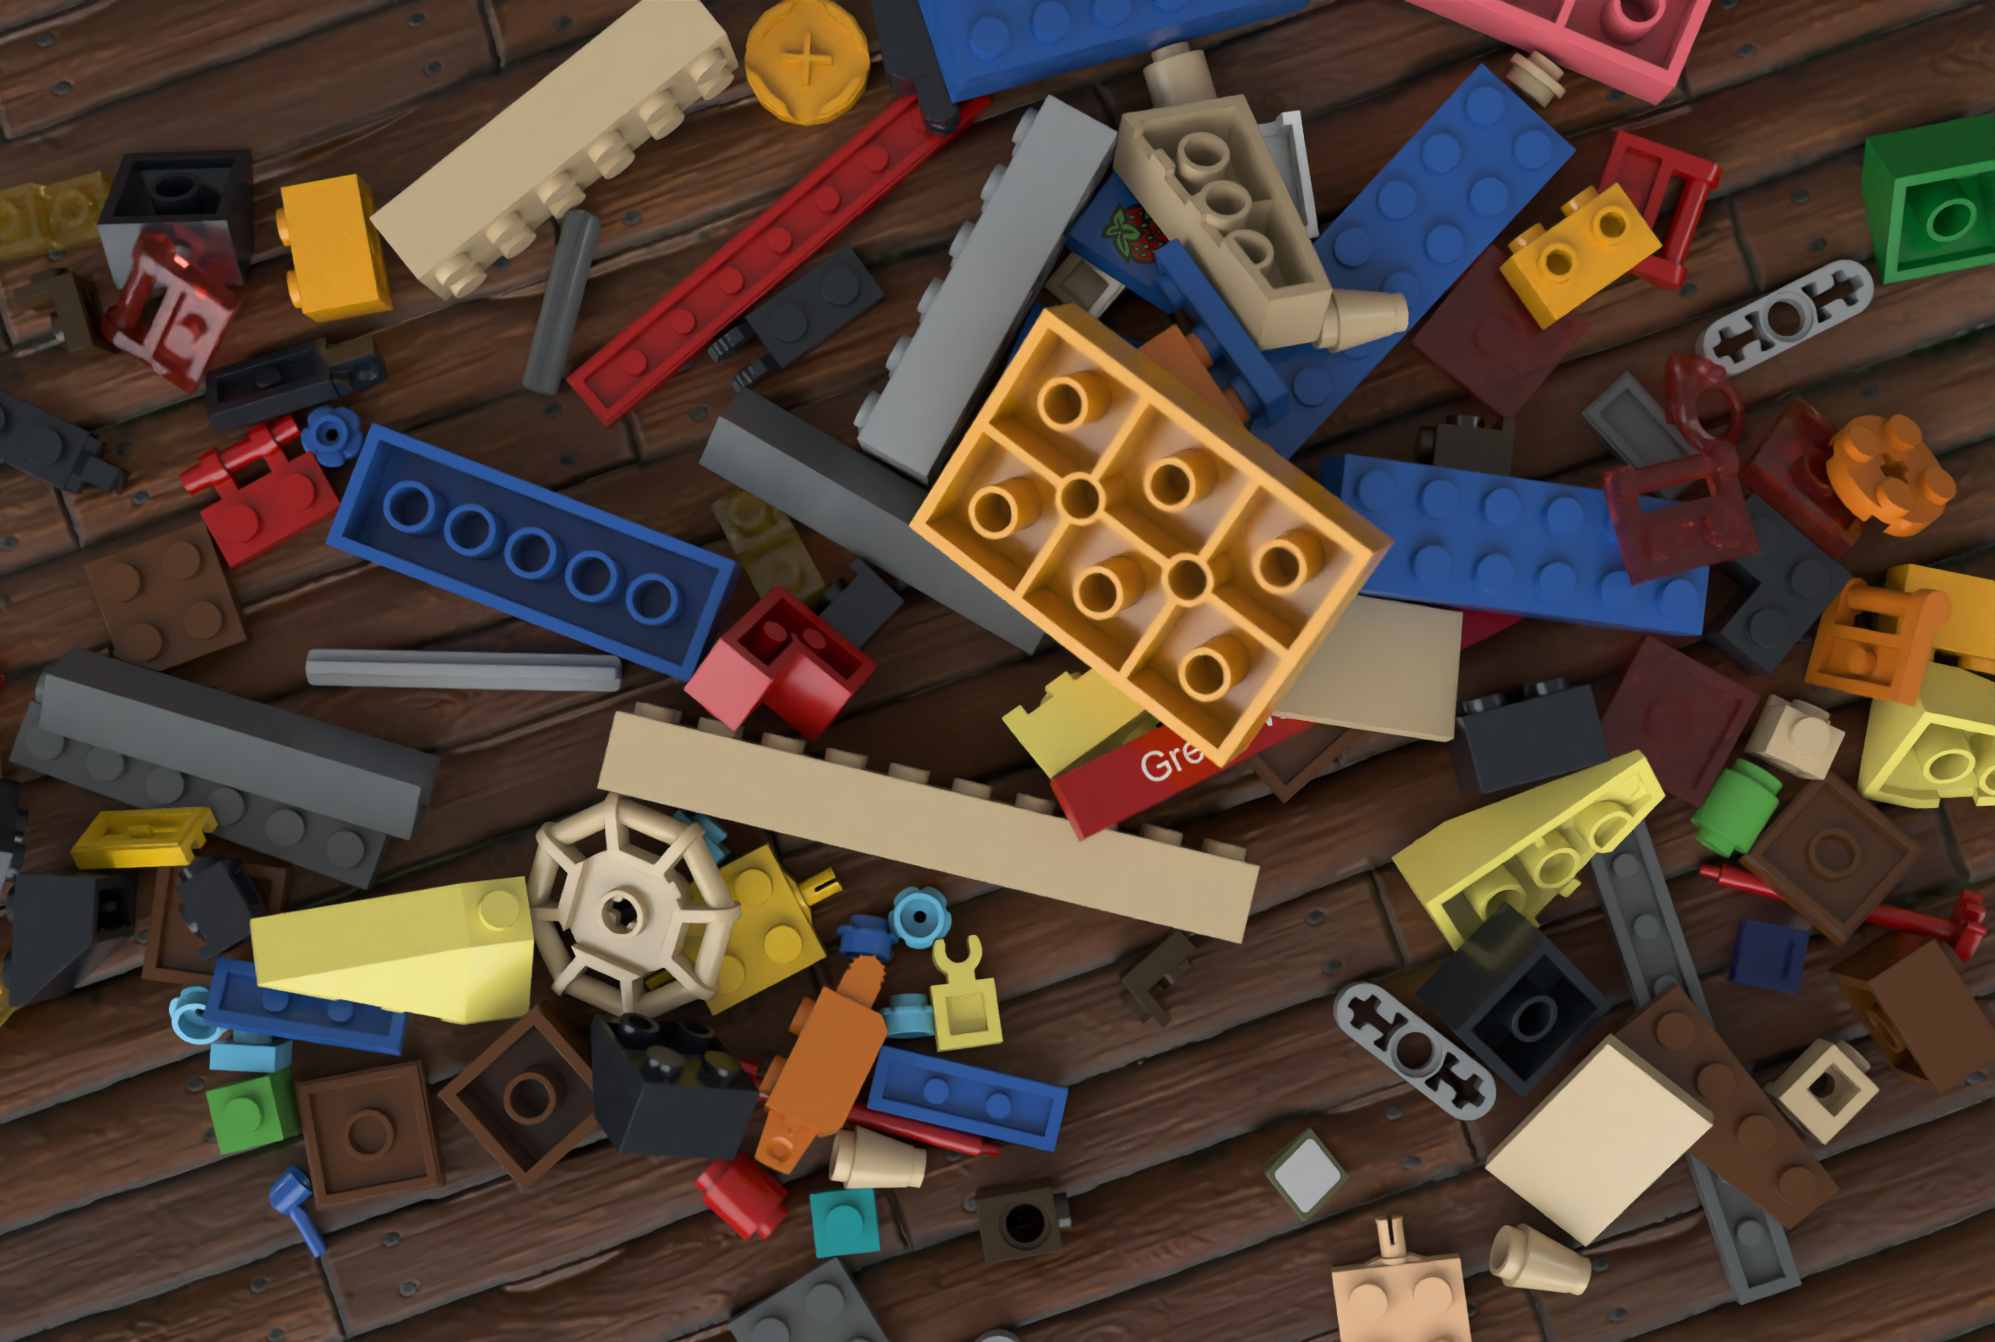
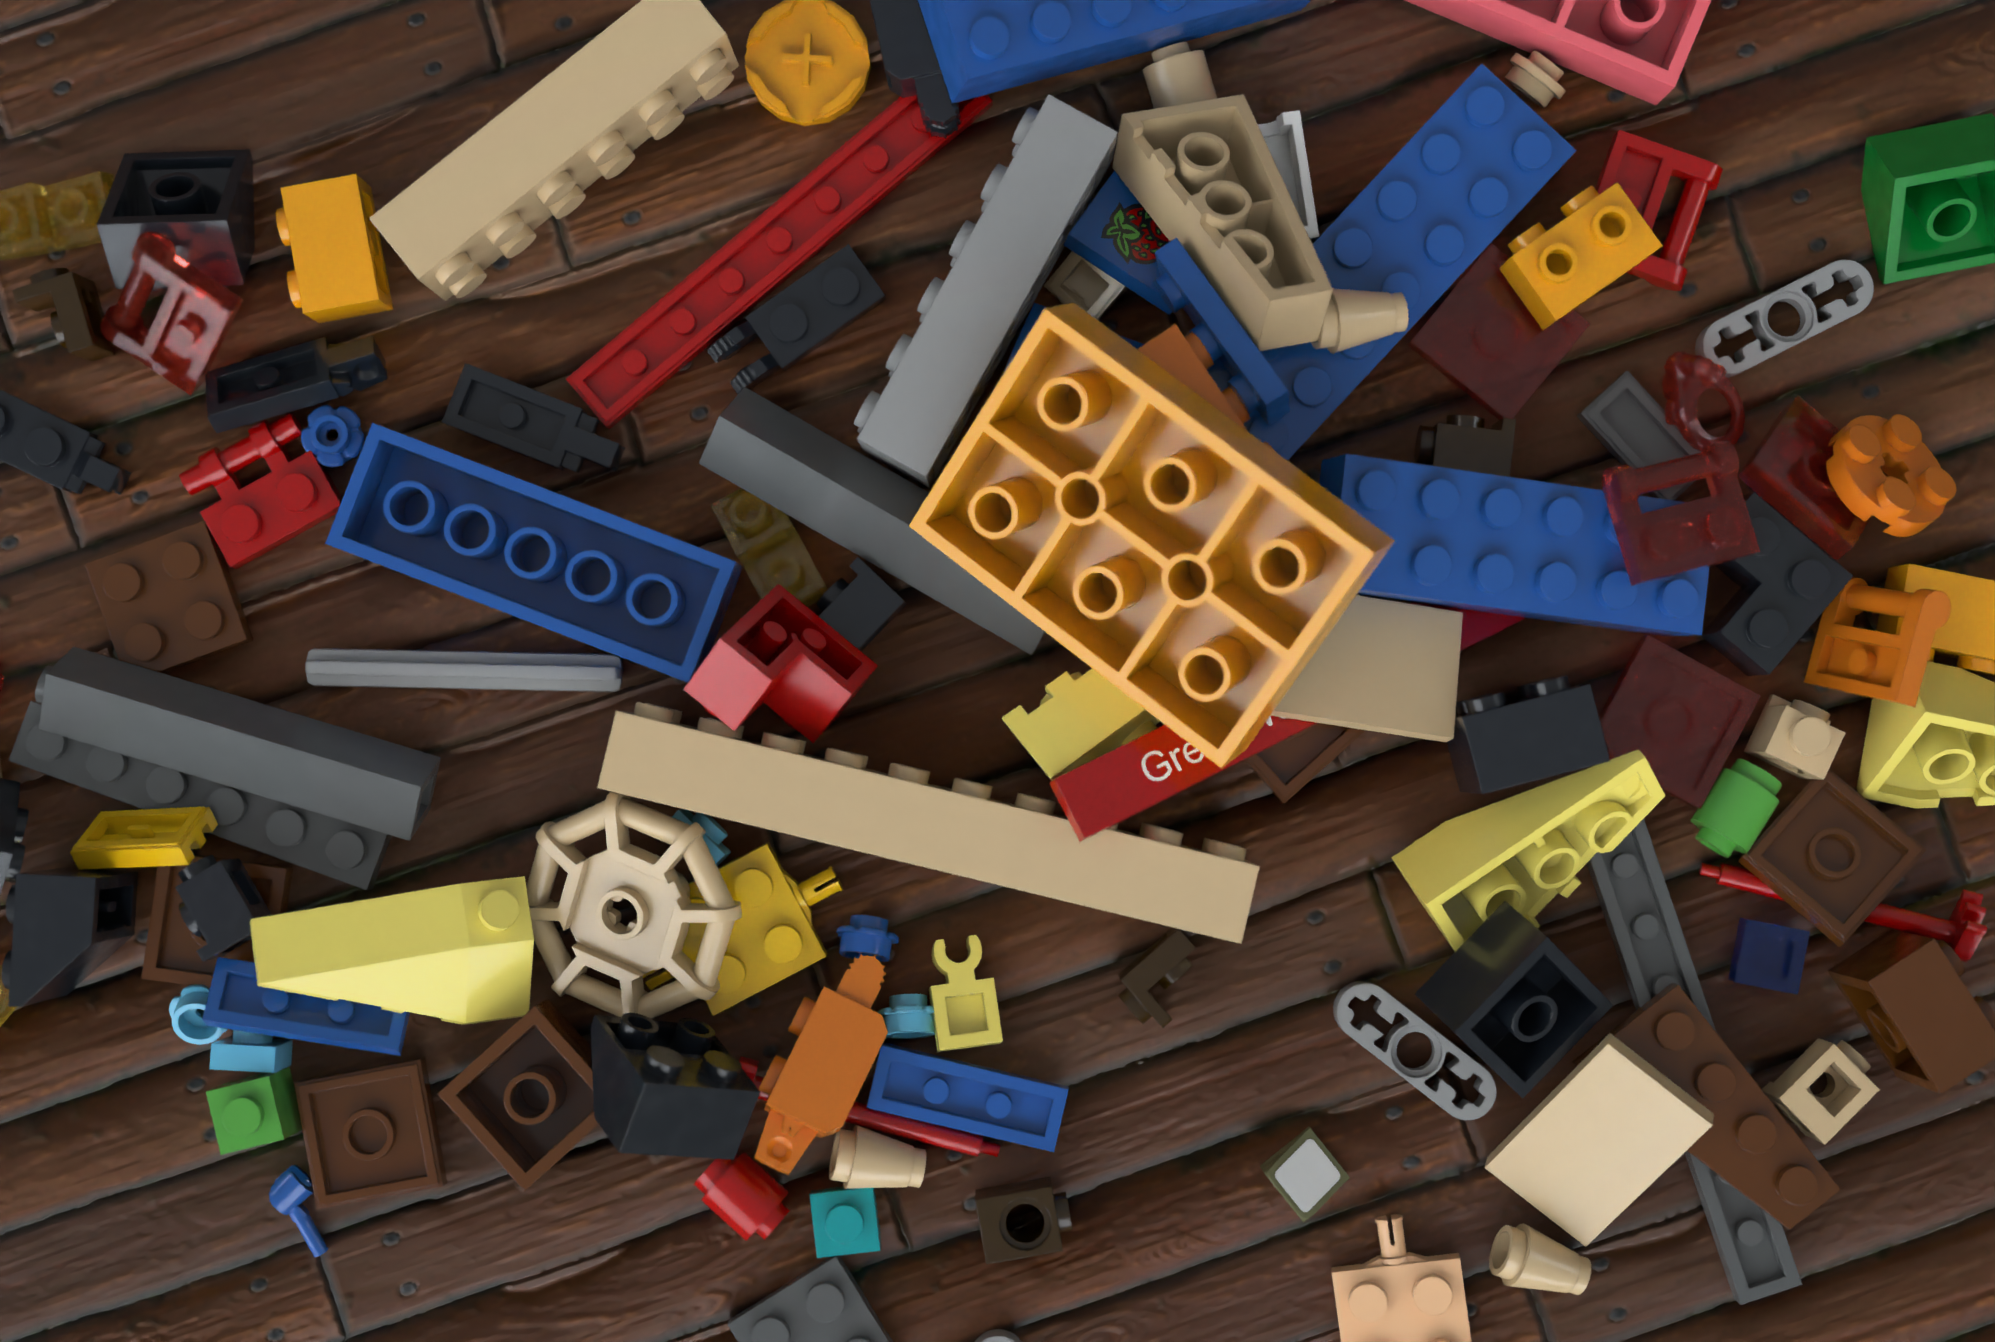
dark grey axle [522,209,601,395] -> none
medium azure plate [888,886,951,949] -> none
none -> black hinge [442,363,626,473]

